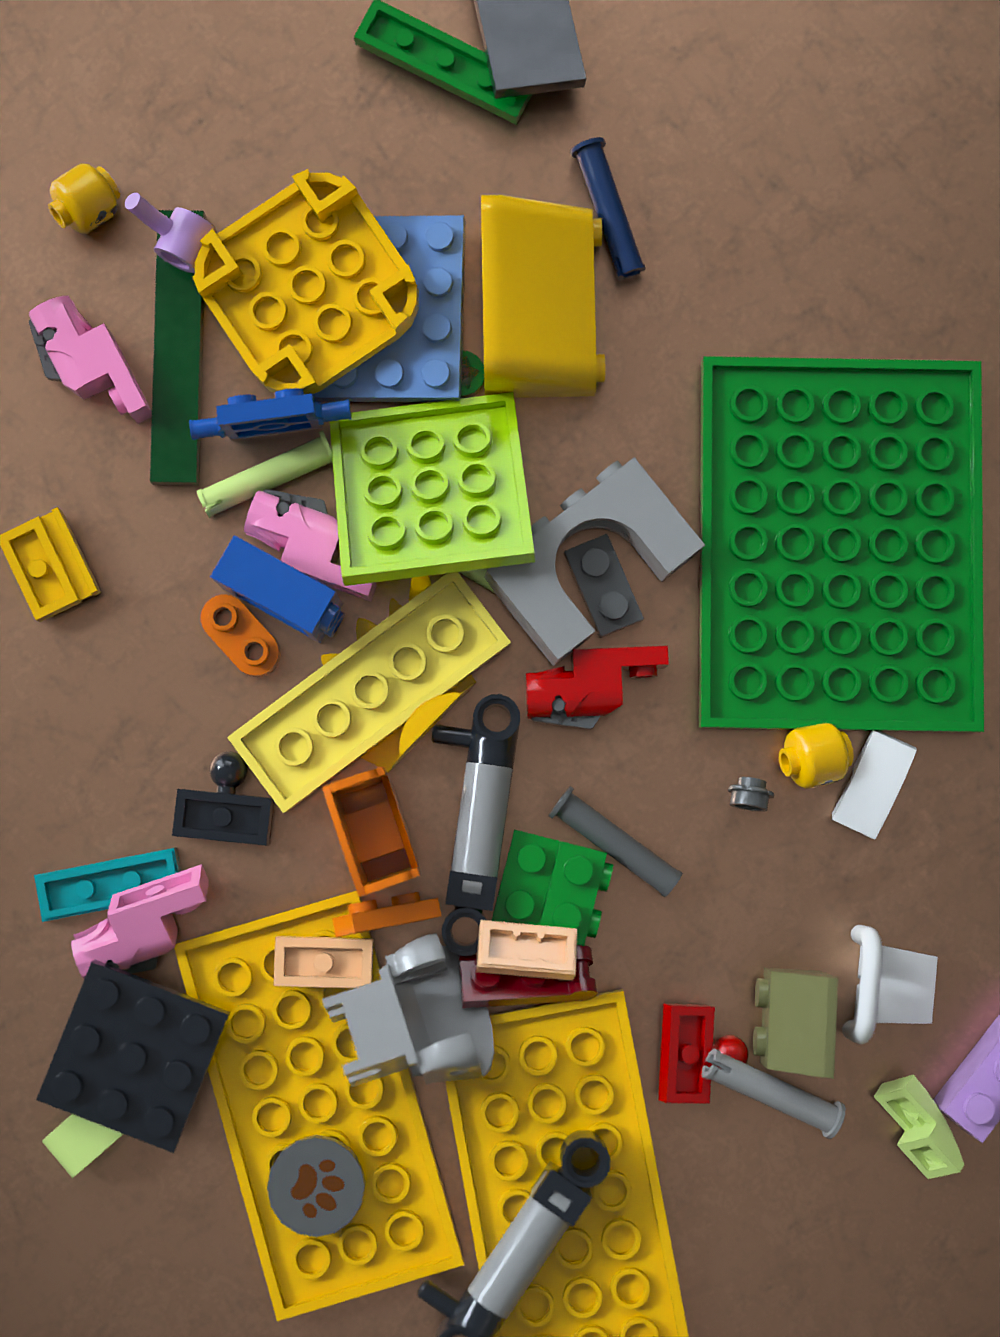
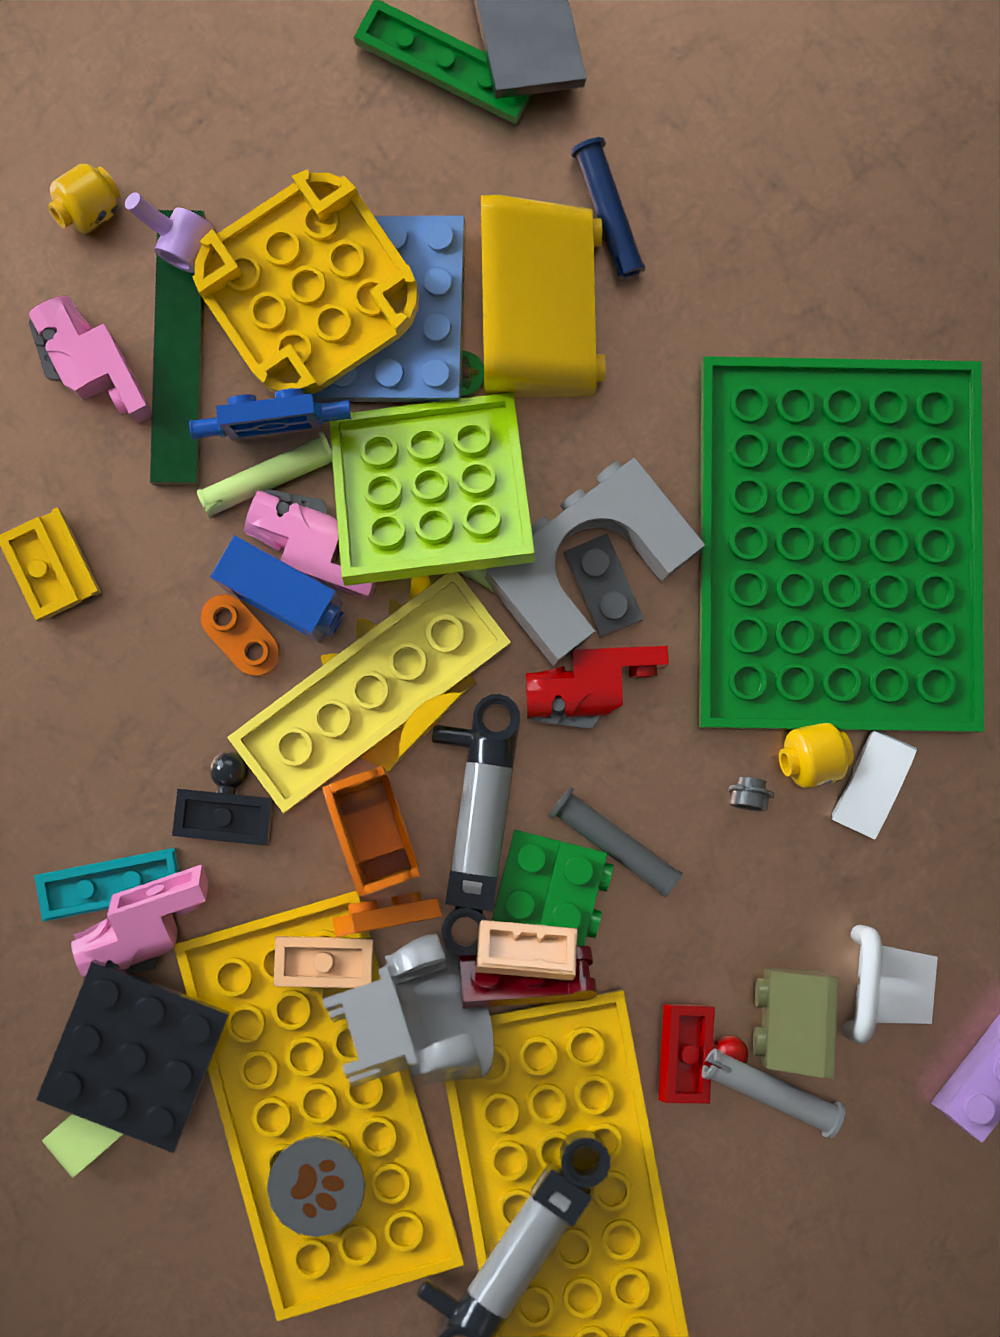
yellowish green slope [874,1075,964,1179] -> none

